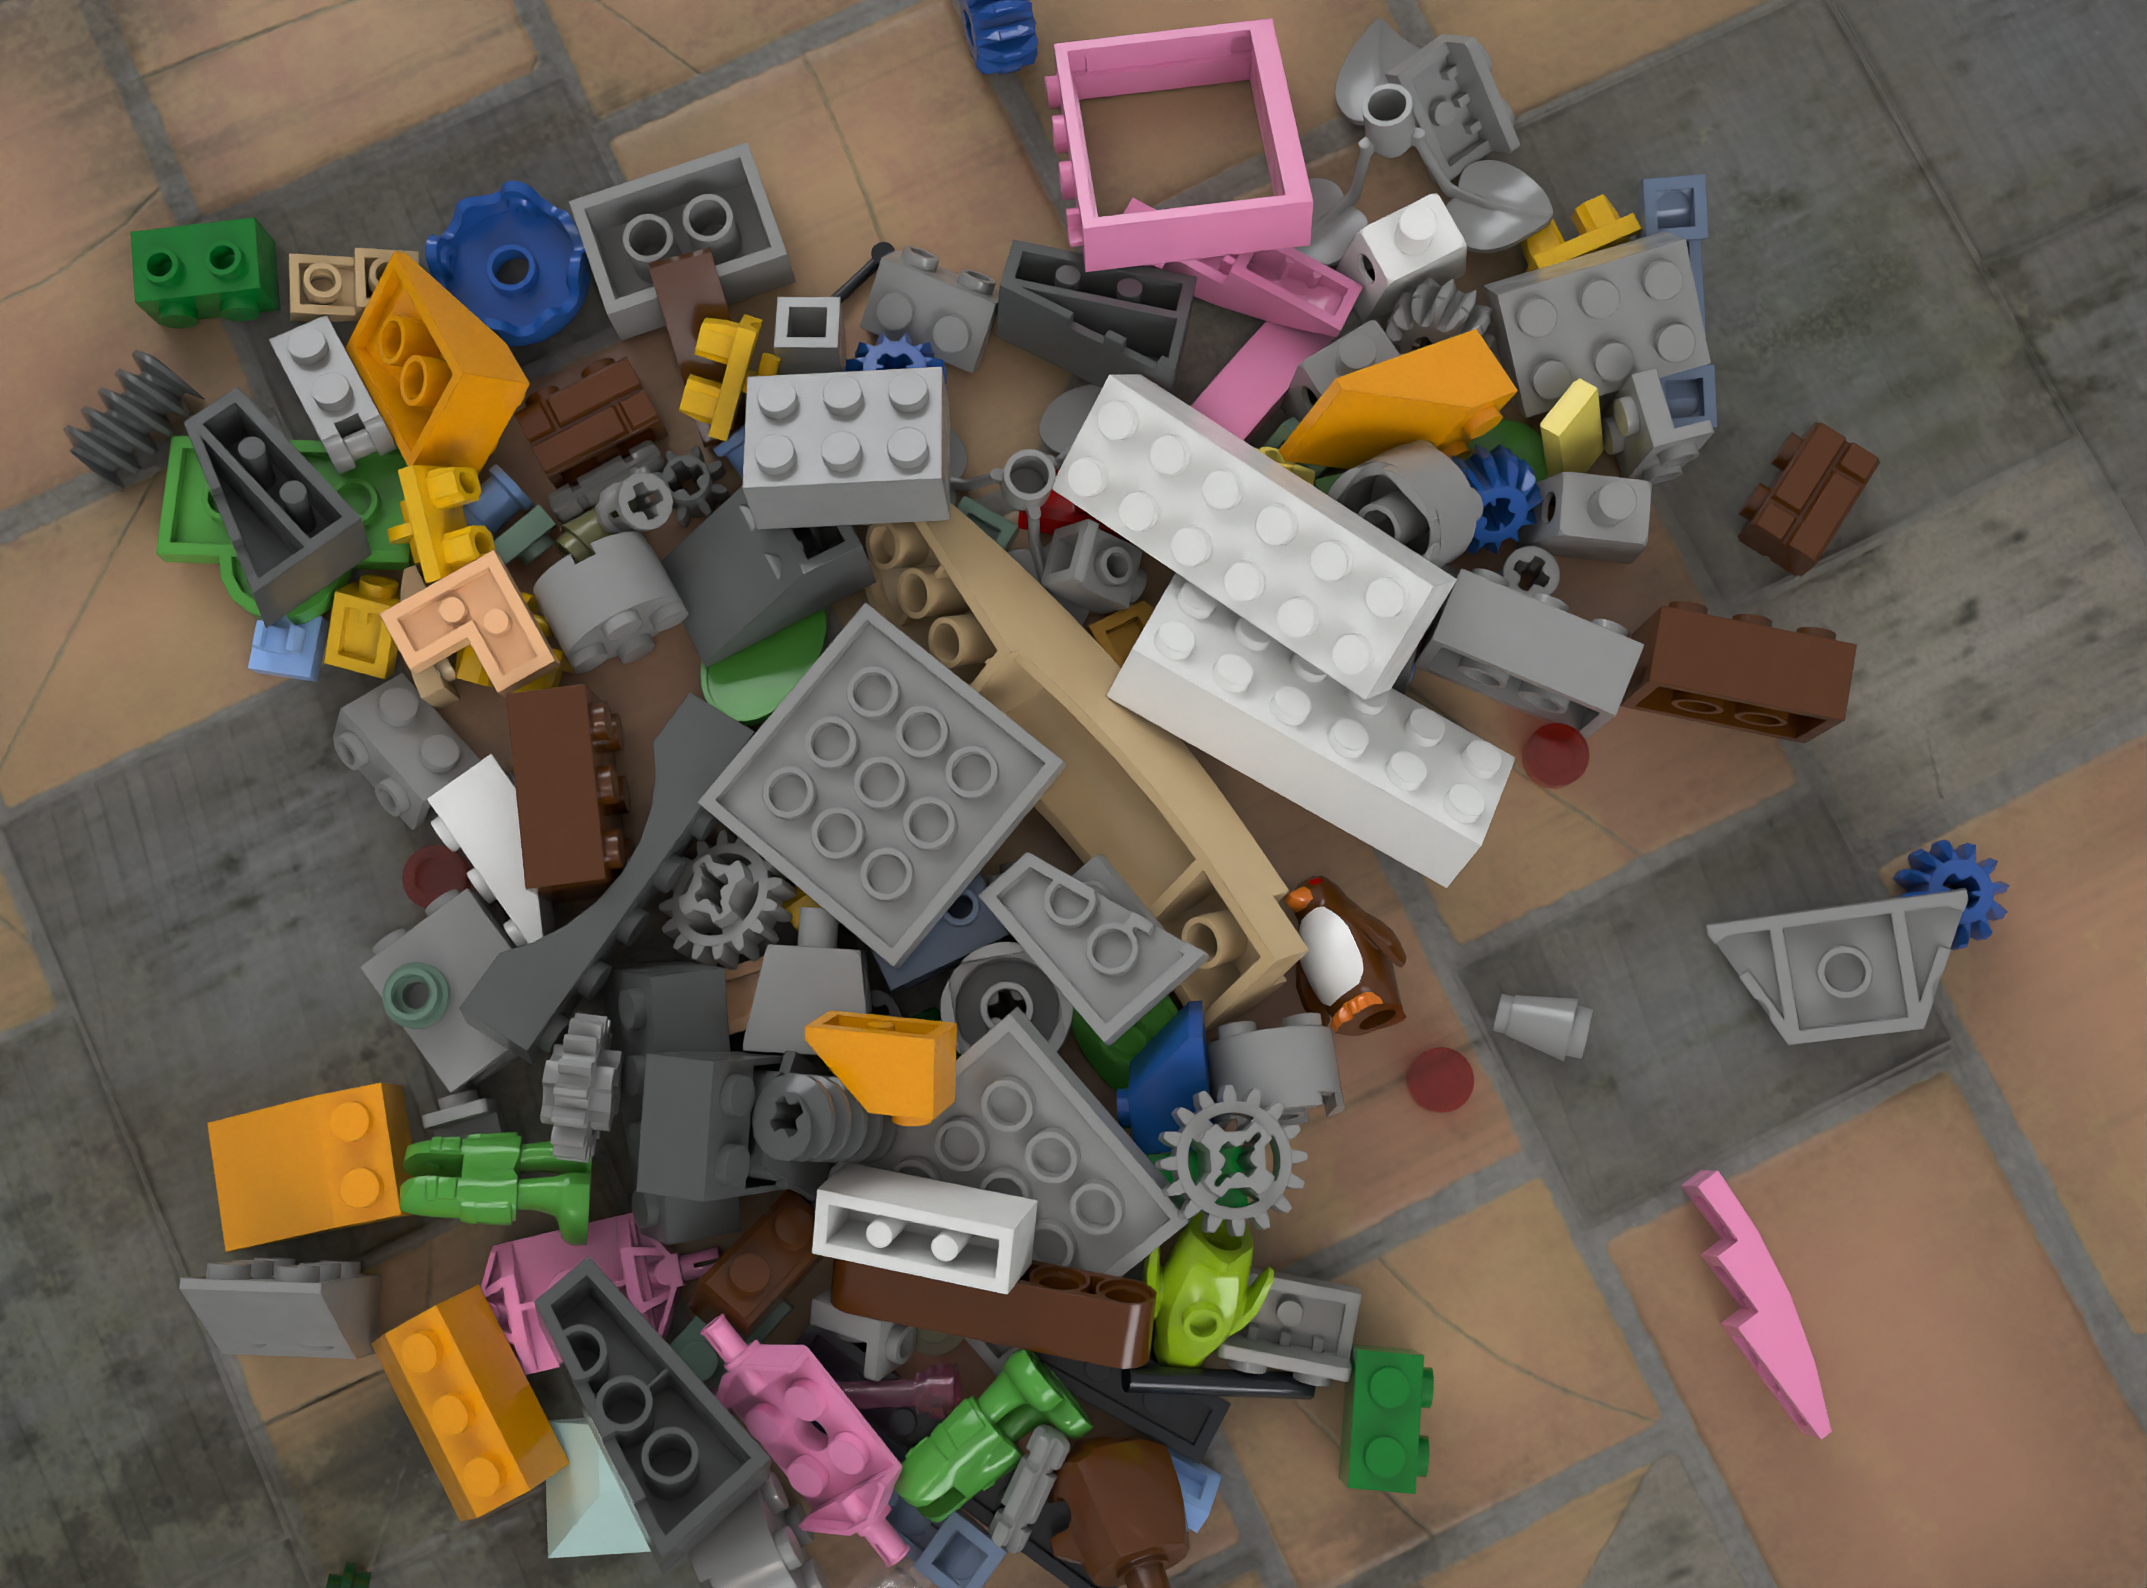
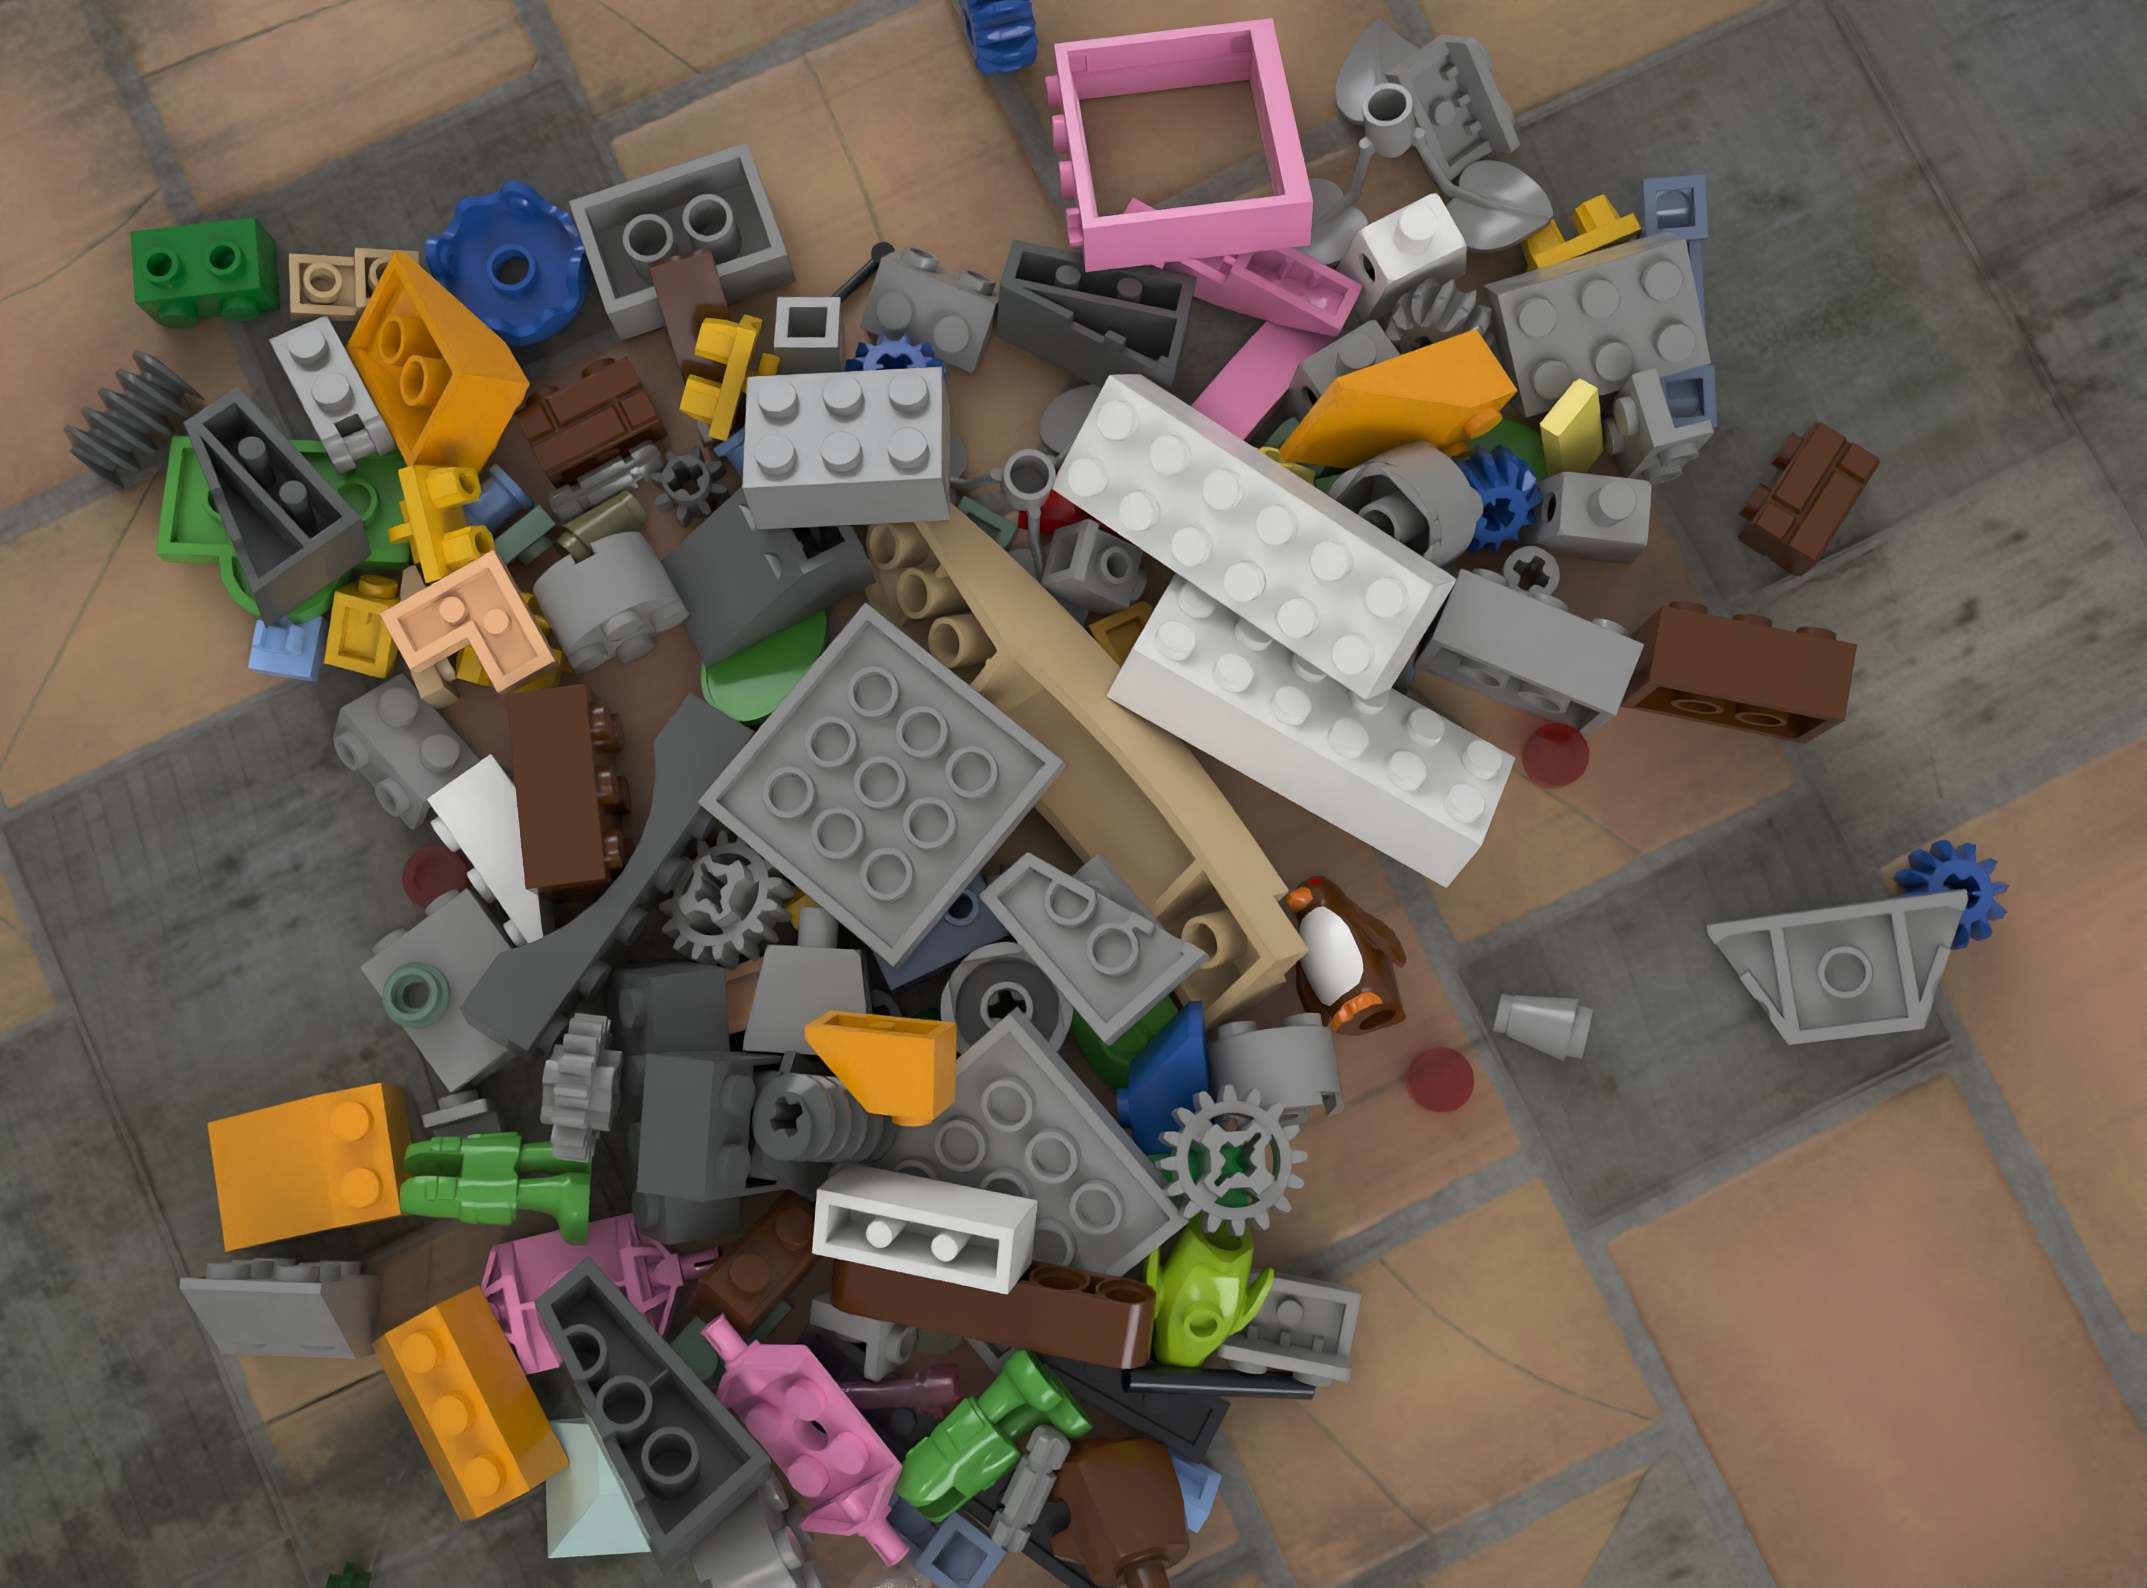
light grey bush [595,472,673,534] -> none
green brick [1338,1344,1434,1494] -> none
bright pink slope [1681,1170,1832,1440] -> none

